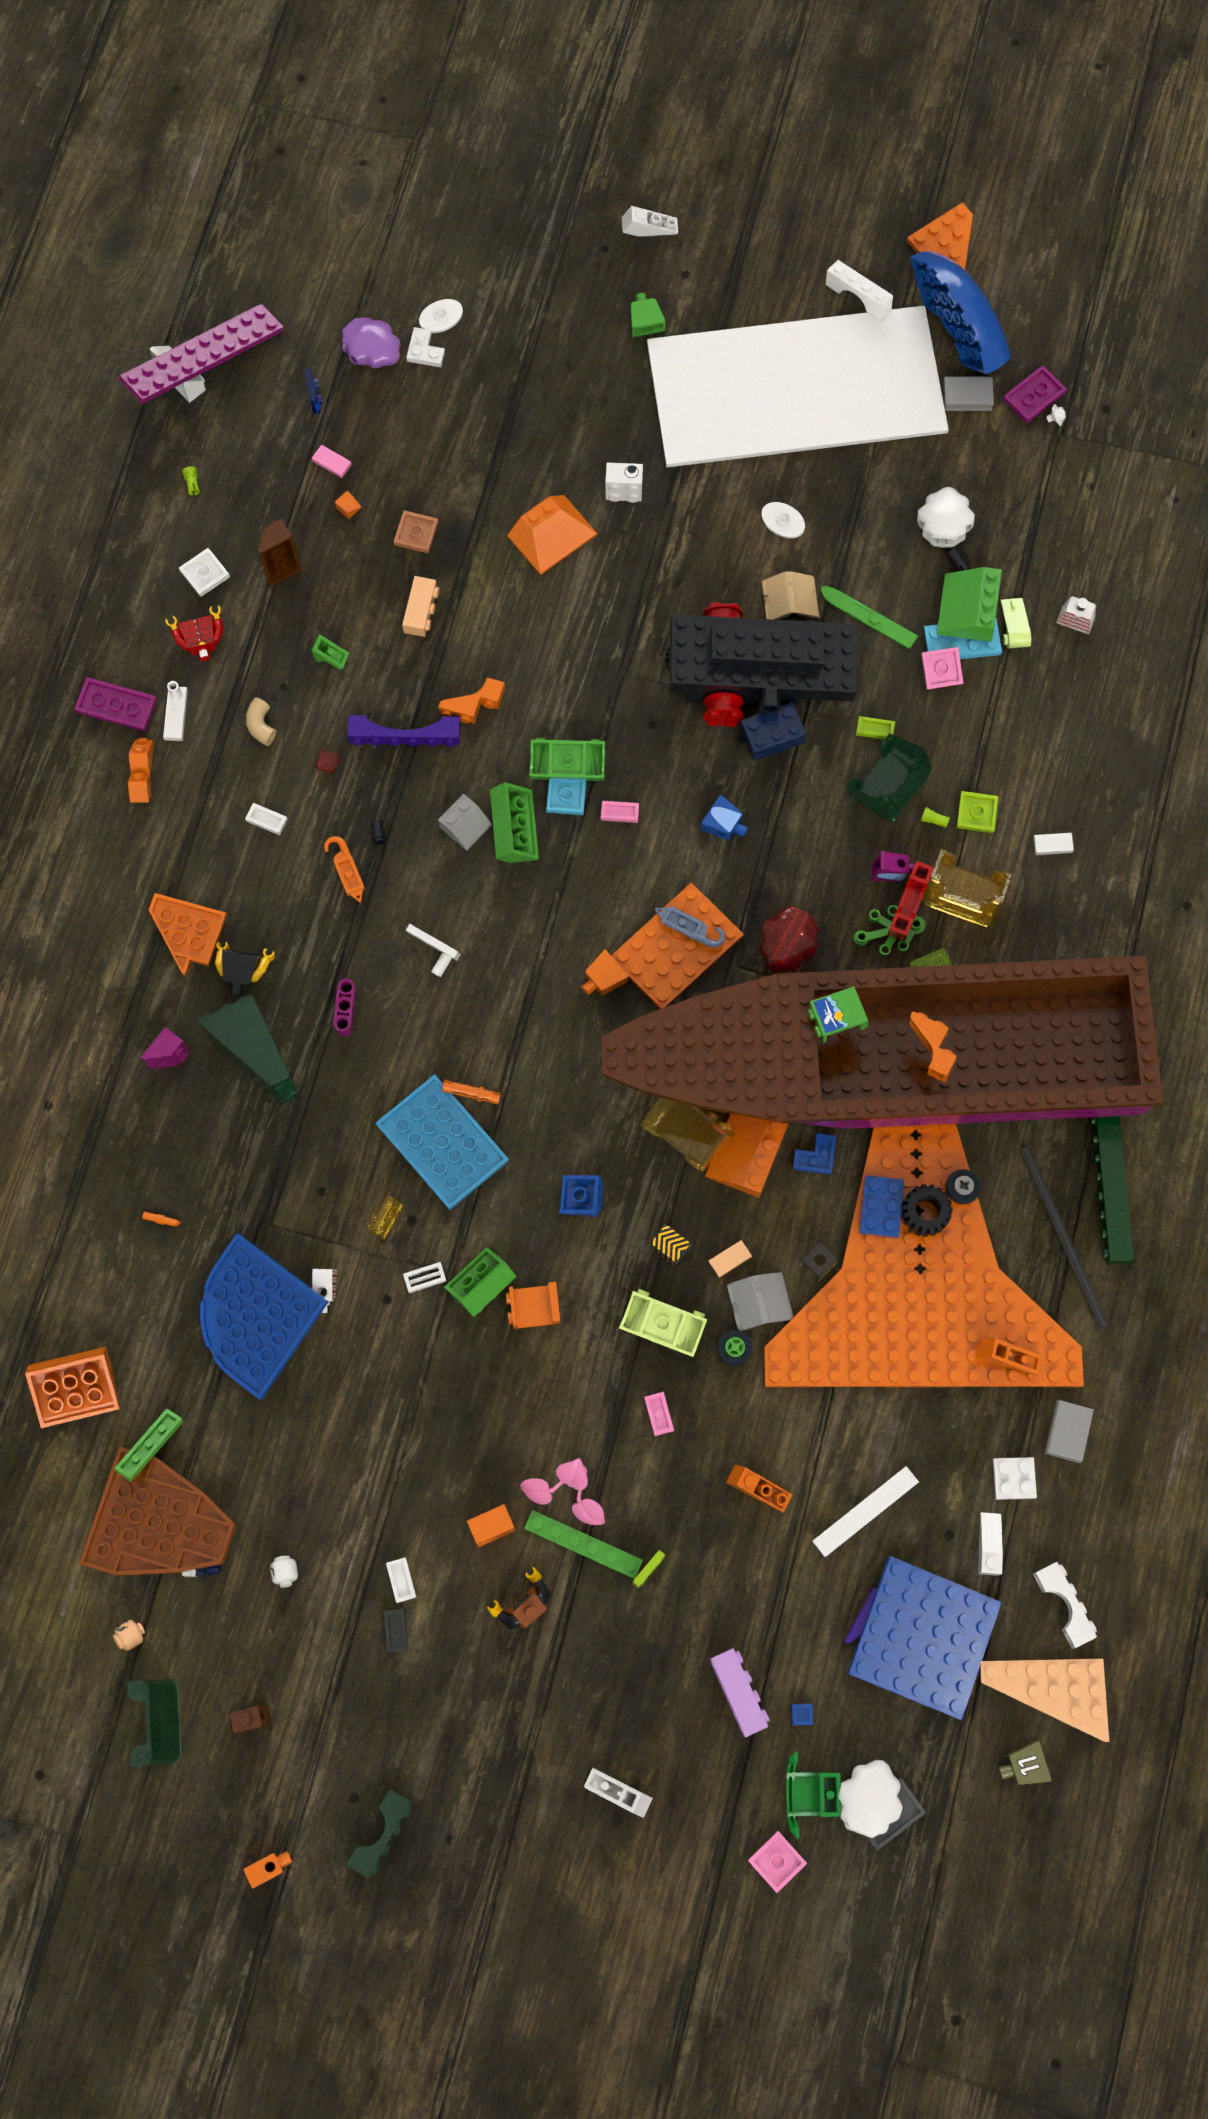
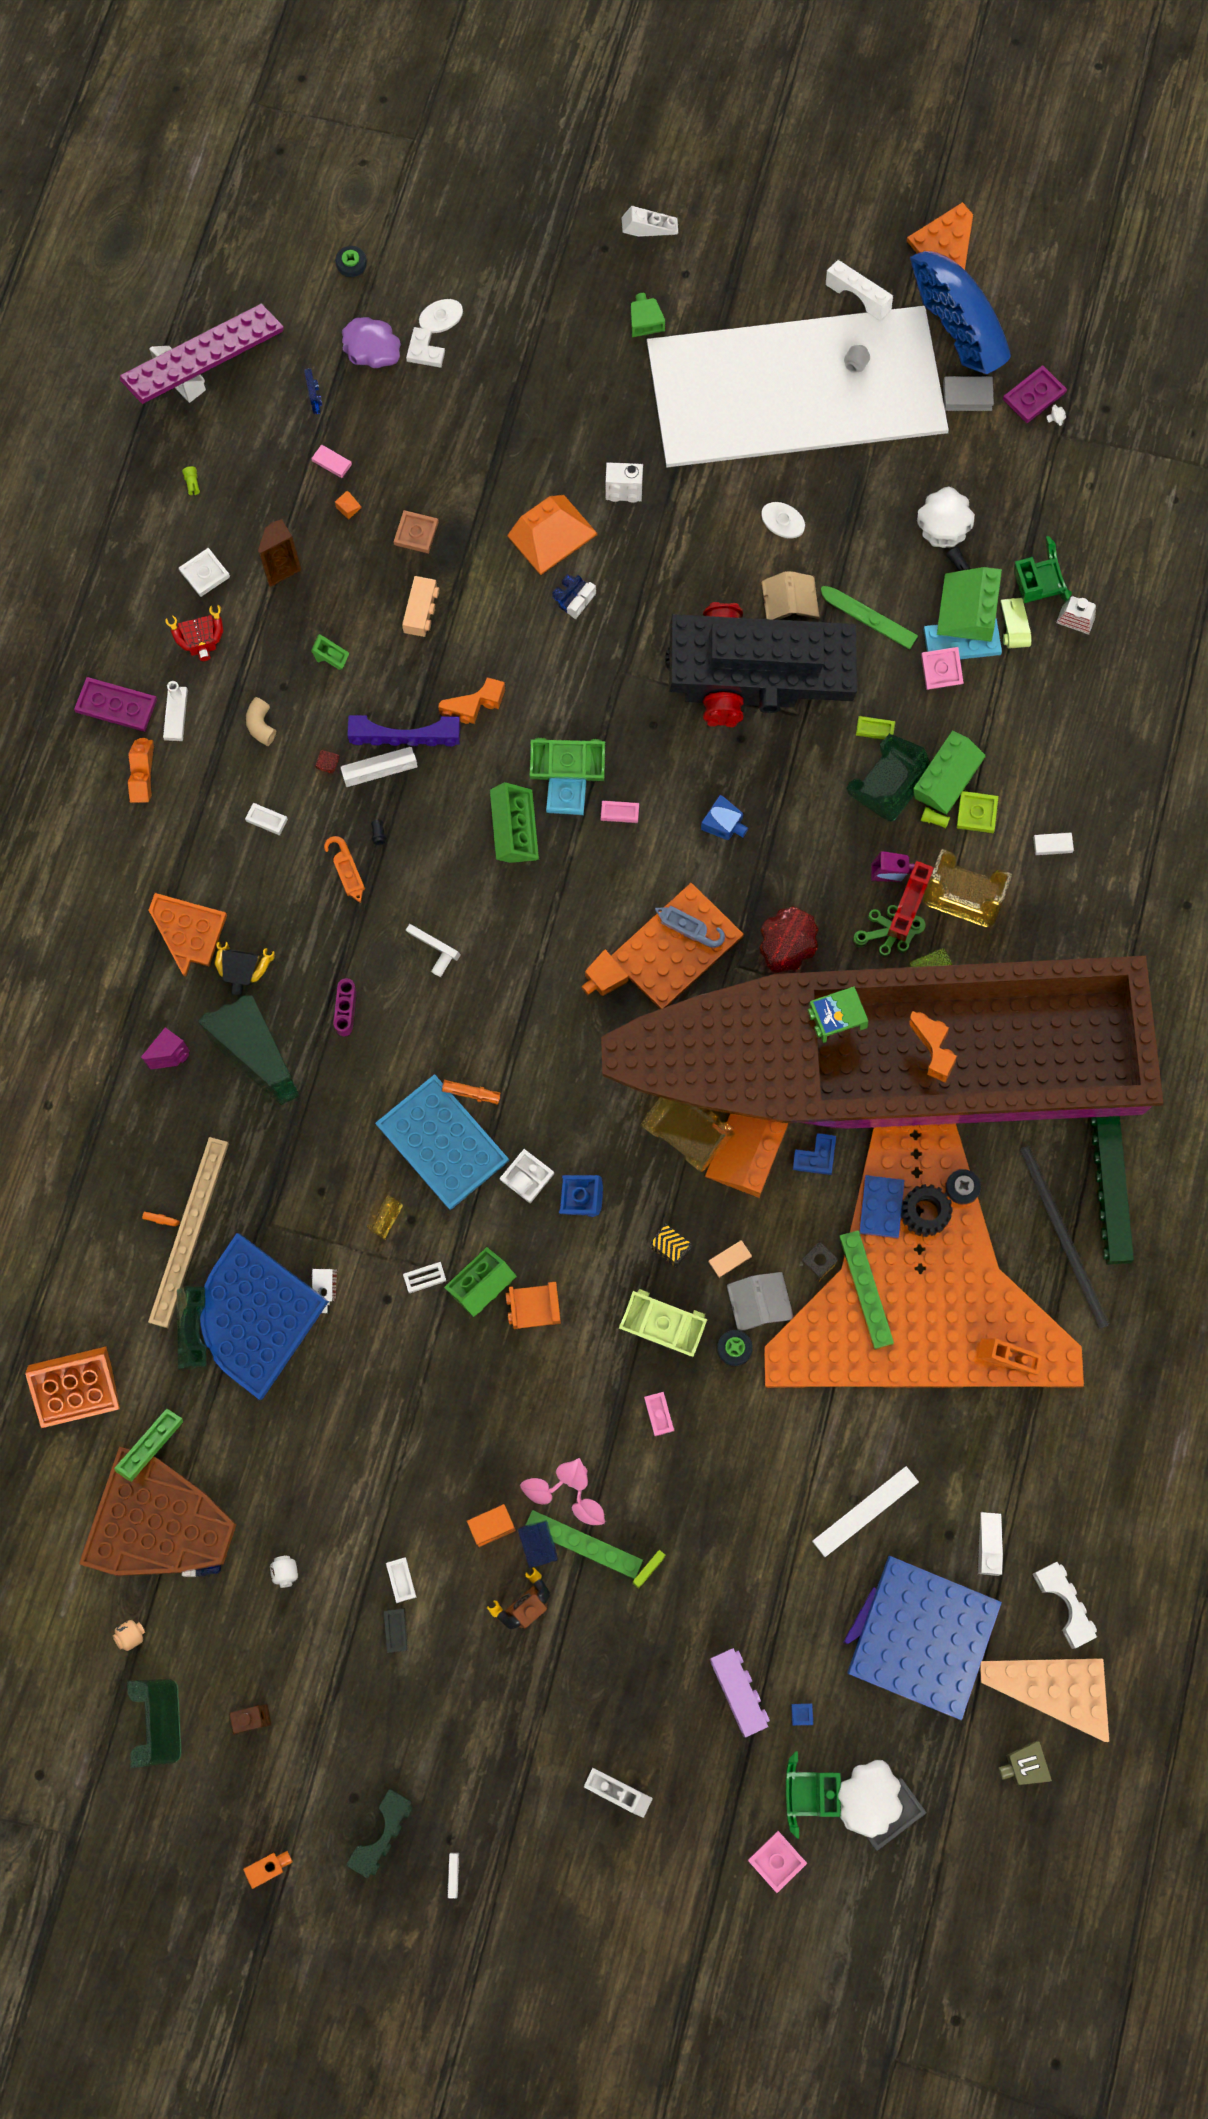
light grey slope [438,794,492,851] -> none
orange slope [726,1465,792,1513] -> none
dark blue brick [740,702,806,761] -> none
white plate [993,1457,1037,1500] -> none
light grey piece [1045,1400,1094,1463] -> none
none -> tan plate [148,1137,229,1328]
none -> clear green arch [177,1286,206,1369]
none -> black wheel [335,246,367,277]
none -> white panel [341,747,417,787]
none -> white tile [448,1853,459,1898]
none -> white plate [500,1149,554,1203]
none -> clear blue plate [518,1520,558,1568]
none -> hips [552,574,596,619]
none -> bright green plate [839,1230,894,1350]
none -> light grey head [844,345,870,373]
none -> bright green slope [914,730,986,815]
none -> green piece [1014,536,1072,603]

